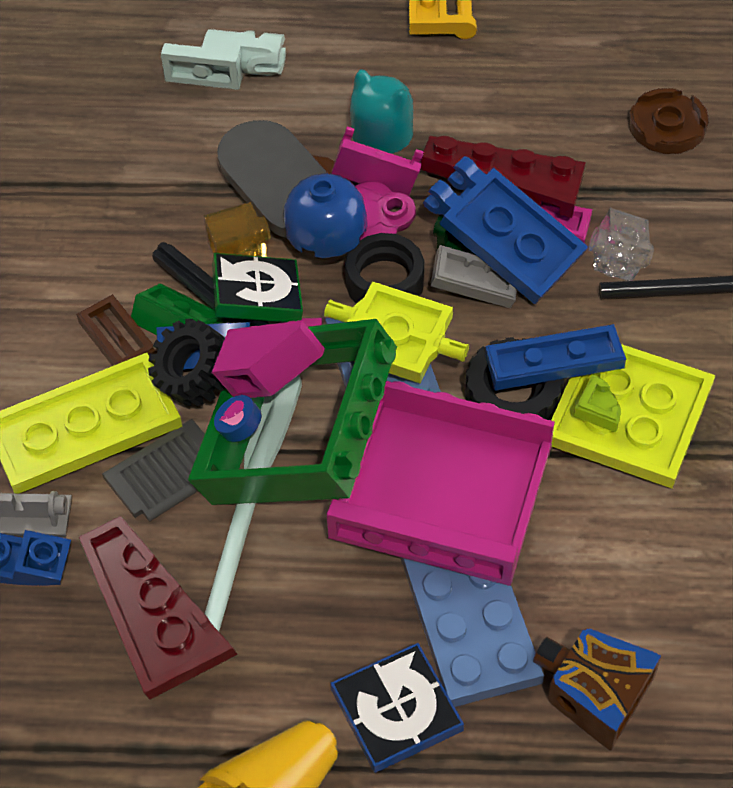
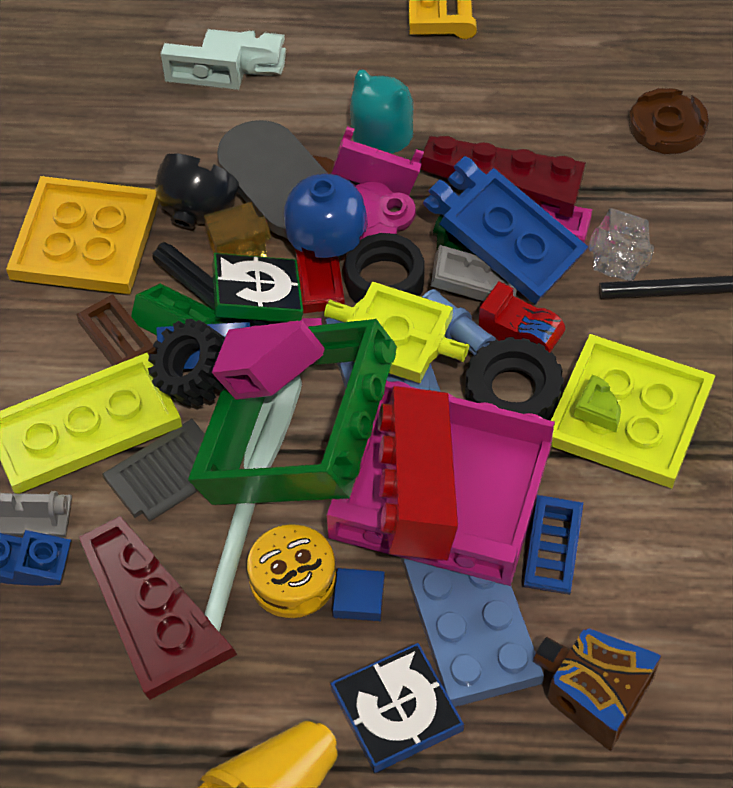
blue tile [214,395,262,442] -> none
blue tile [485,324,626,390] -> none
none -> yellow plate [6,176,159,294]
none -> black cylinder [155,153,239,229]
none -> yellow head [247,524,336,618]
none -> red tile [295,248,345,314]
none -> blue tile [333,568,385,621]
none -> red brick [378,386,458,561]
none -> medium blue pin [422,289,496,357]
none -> red leg [479,281,566,353]
none -> blue slope [523,495,584,595]

